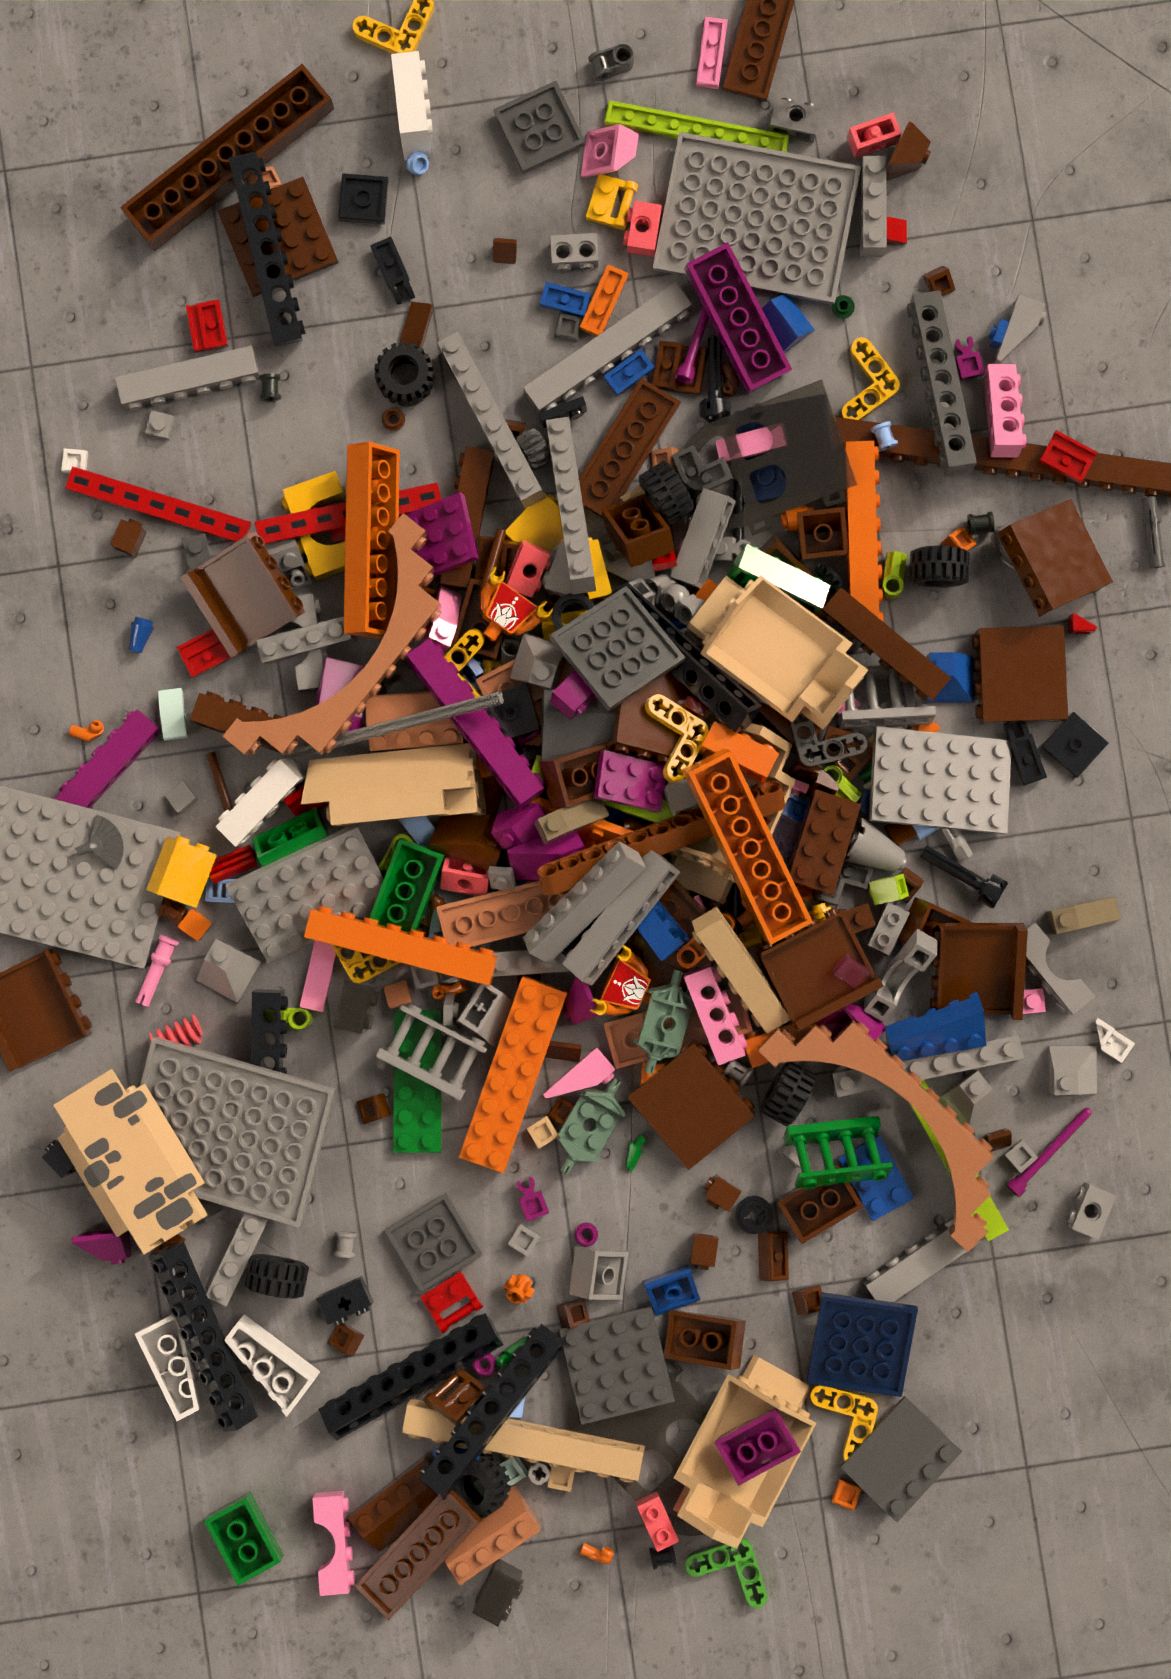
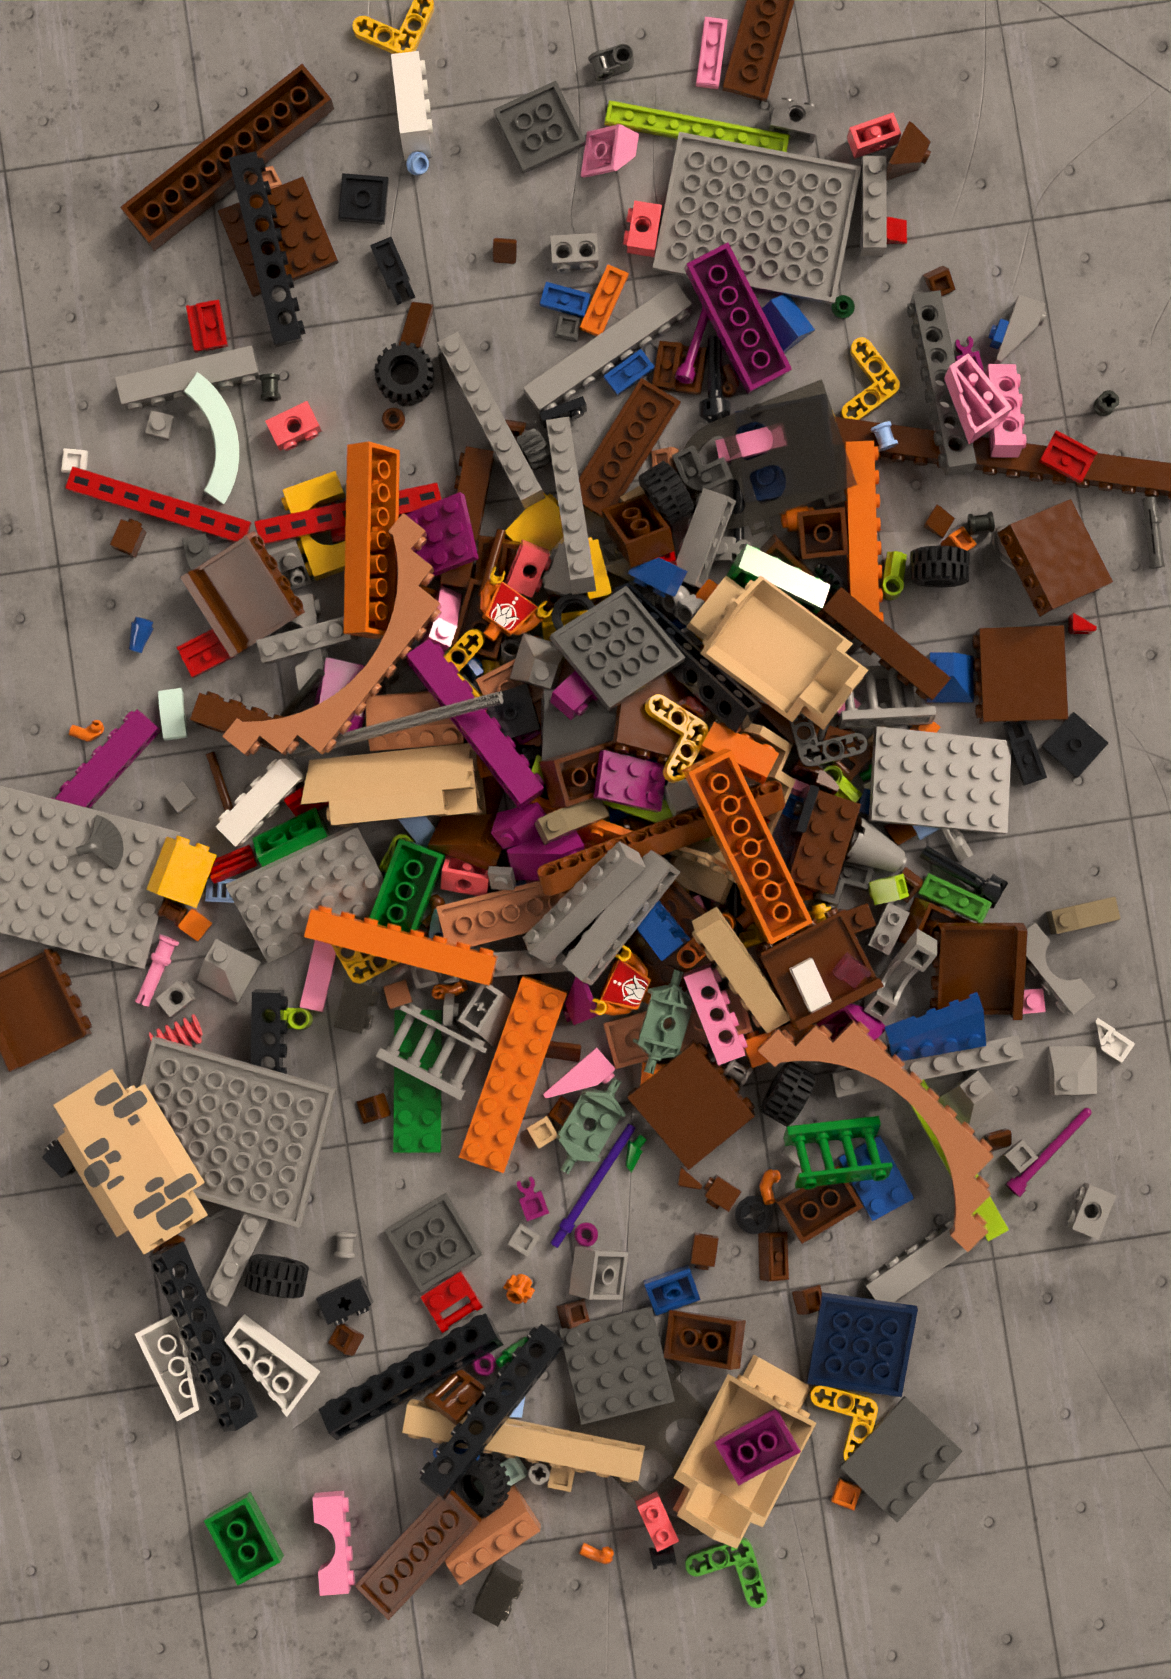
magenta slope [71,1229,132,1265] -> none
reddish brown slope [348,1453,442,1552] -> none
yellow plate [586,174,639,230] -> none
none -> light grey brick [155,981,196,1017]
none -> light aqua tile [183,372,239,504]
none -> coral brick [265,401,322,451]
none -> pearl dark grey bar [280,669,325,717]
none -> dark purple bar [550,1123,636,1248]
none -> blue slope [628,558,688,597]
none -> reddish brown slope [677,1166,702,1190]
none -> orange arm [759,1169,781,1205]
none -> black plate [788,785,819,836]
none -> white tile [789,958,832,1012]
none -> bright green tile [918,873,992,923]
none -> reddish brown slope [923,504,955,539]
none -> bright pink wedge [944,354,1012,444]
none -> pearl dark grey bush [1093,390,1119,416]

